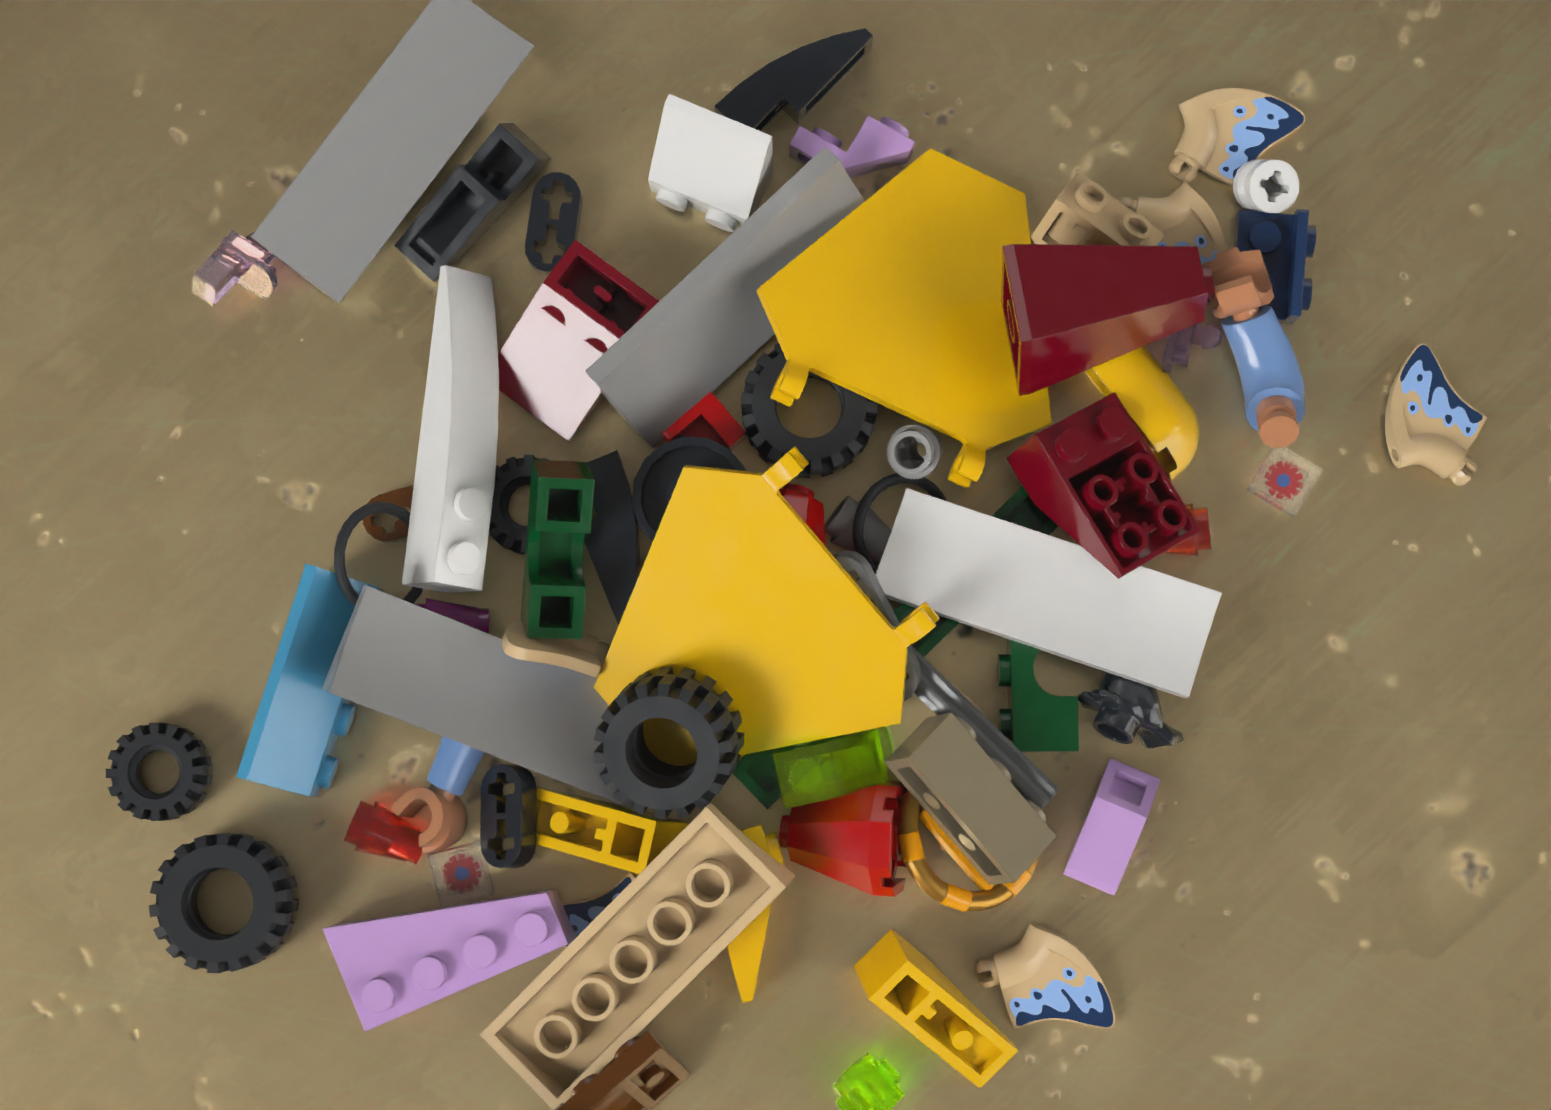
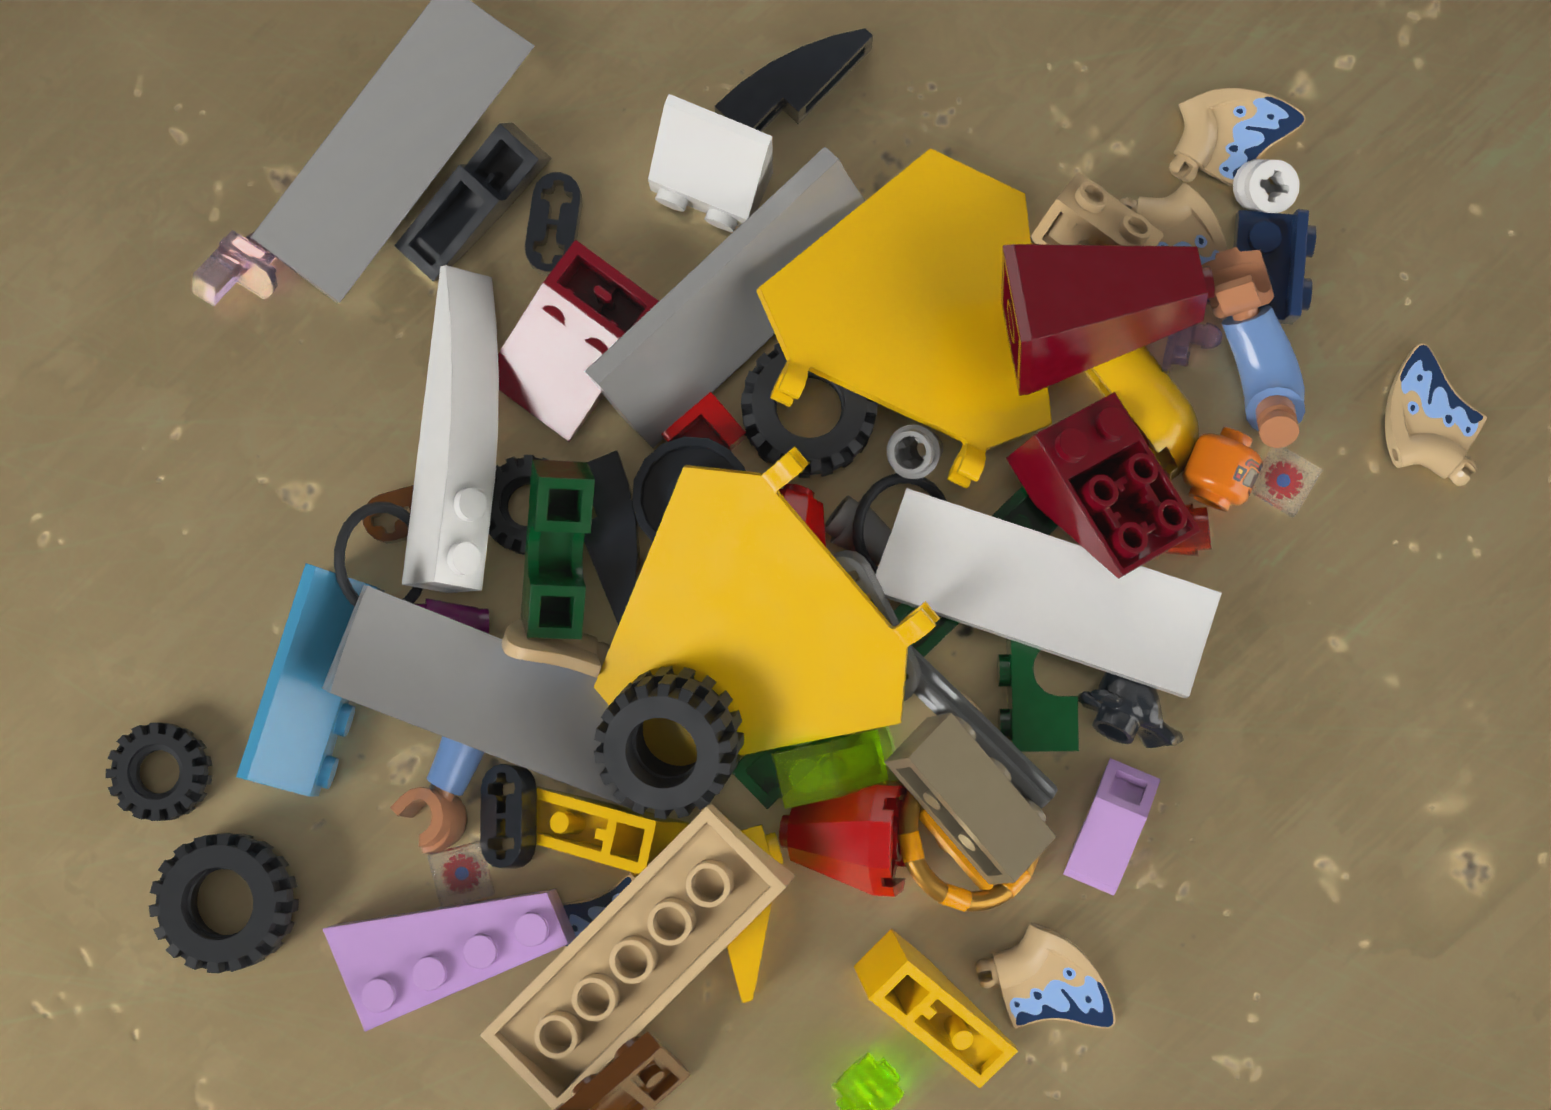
clear red cone [343,800,423,865] -> none
lavender slope [789,115,915,178] -> none
none -> orange head [1182,427,1263,512]

